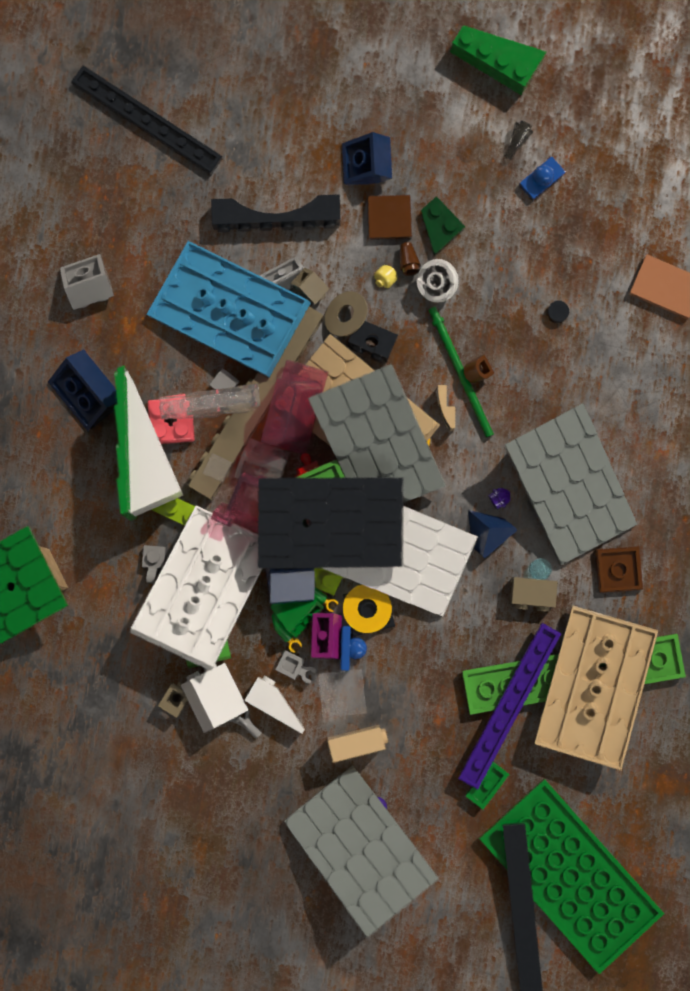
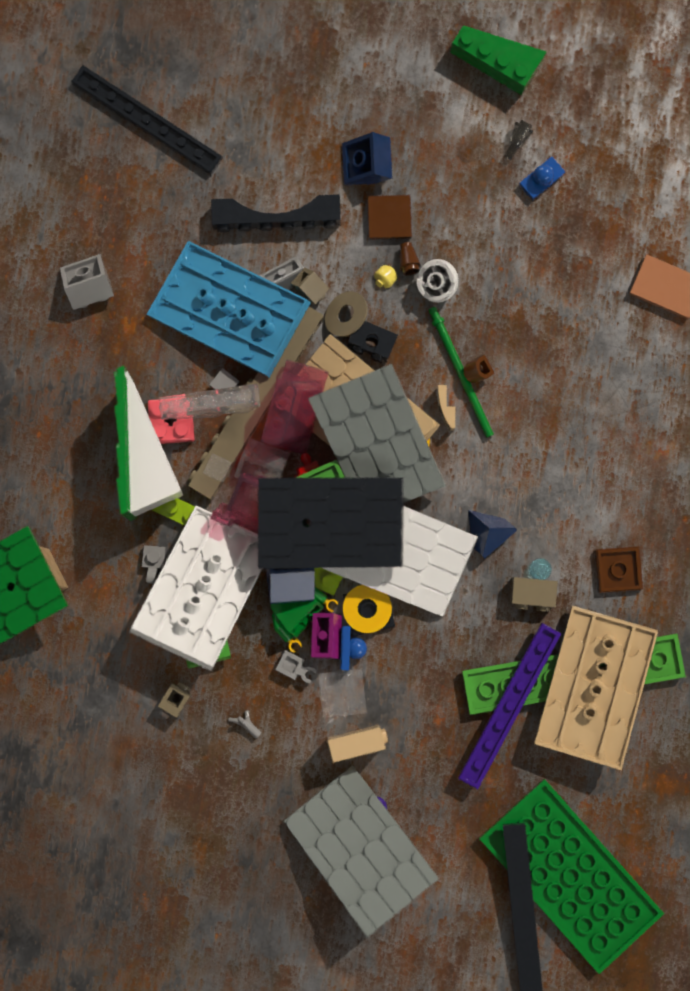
dark blue slope [48,349,118,431] -> none
white brick [181,663,248,733] -> none
white slope [245,675,305,733] -> none
dark green wing [421,196,466,256] -> none
green plate [465,762,510,810] -> none
dark purple plate [488,488,511,510] -> none
light grey piece [504,403,637,566] -> none
black tile [547,301,570,323] -> none

